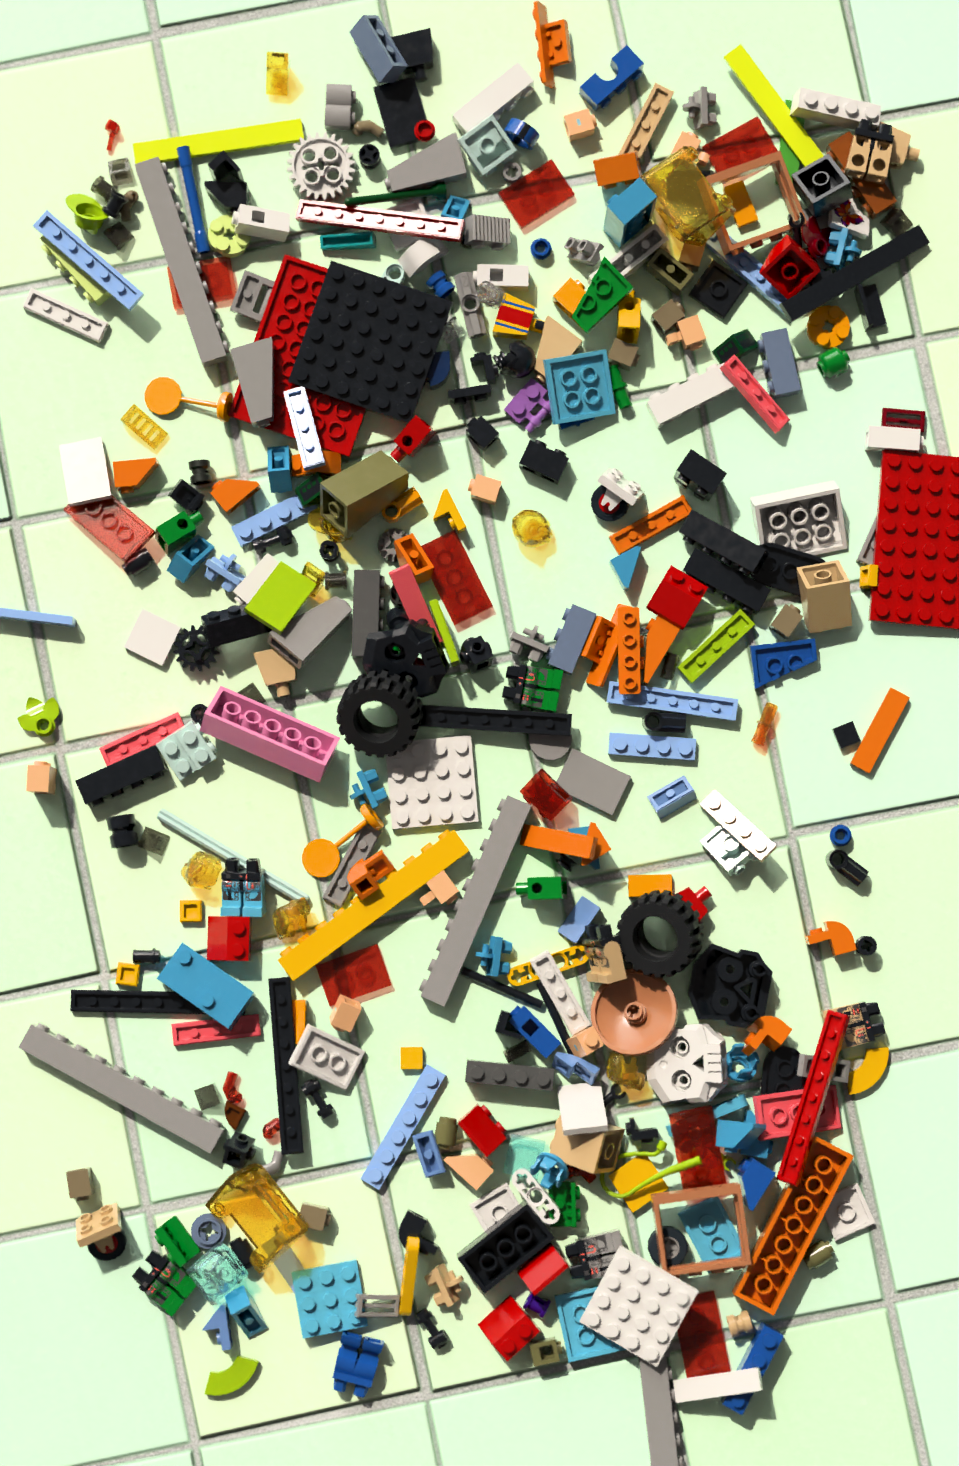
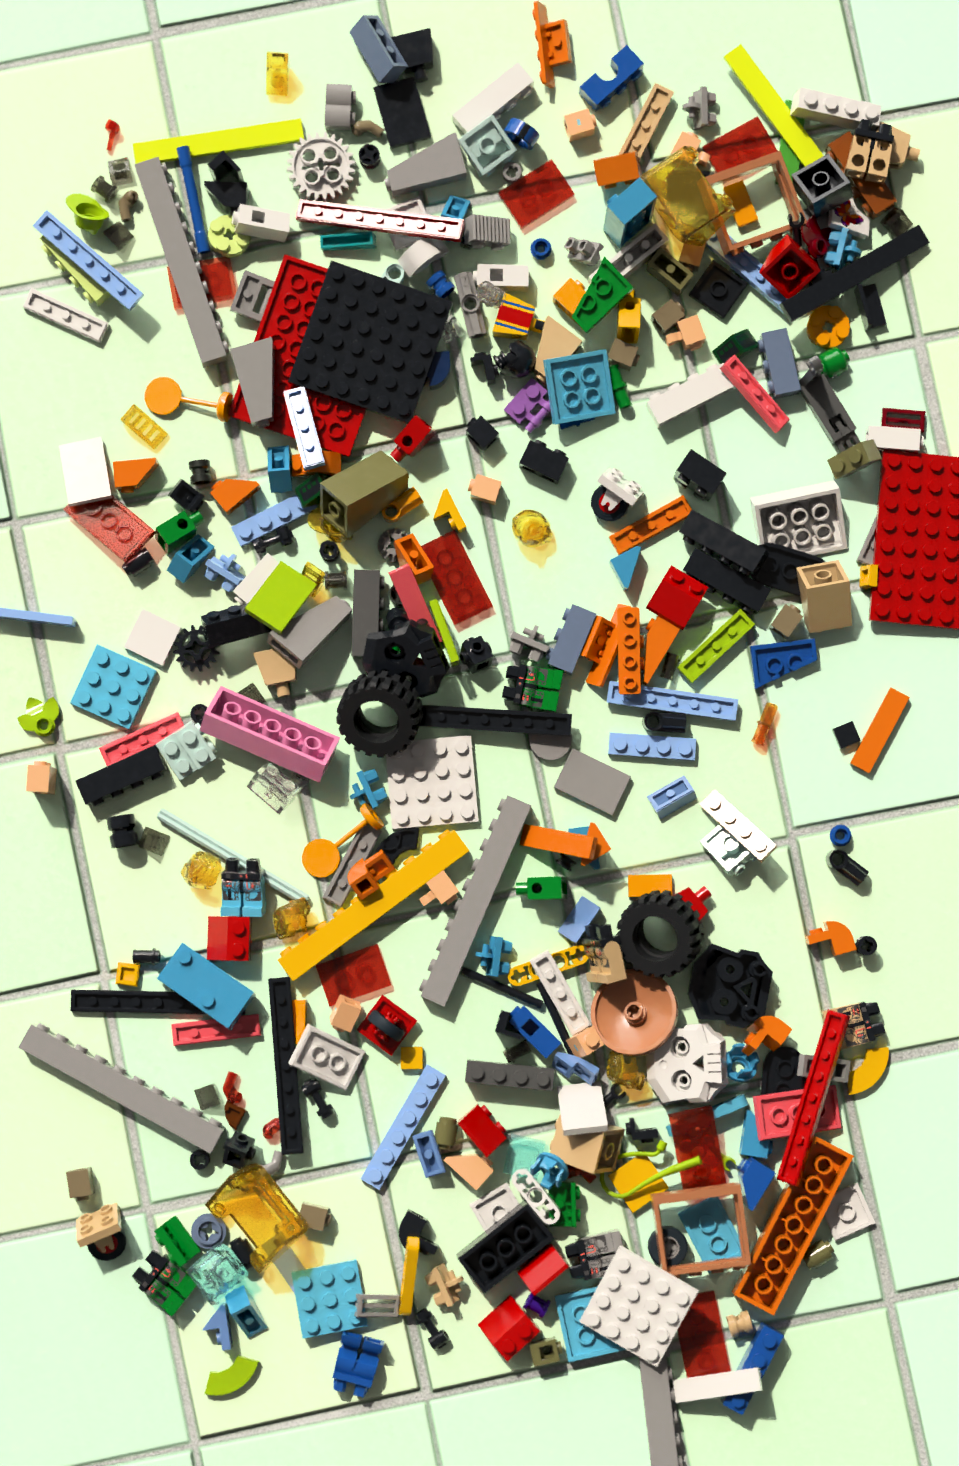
black bush [102,190,129,219] -> none
yellow tile [180,900,202,922] -> none
dark green piece [344,182,447,207] -> none
red plate [414,120,435,142] -> none
black plate [448,384,491,405] -> none
clear red brick [519,769,573,821] -> none
dark azure slope [715,1120,767,1153] -> none
none -> medium azure plate [70,644,157,730]
none -> black bush [190,1149,210,1170]
none -> clear slope [246,761,312,815]
none -> red plate [356,994,418,1056]
none -> black tile [374,827,420,865]
none -> dark grey hinge [799,355,860,453]
none -> olive brick [827,439,882,480]

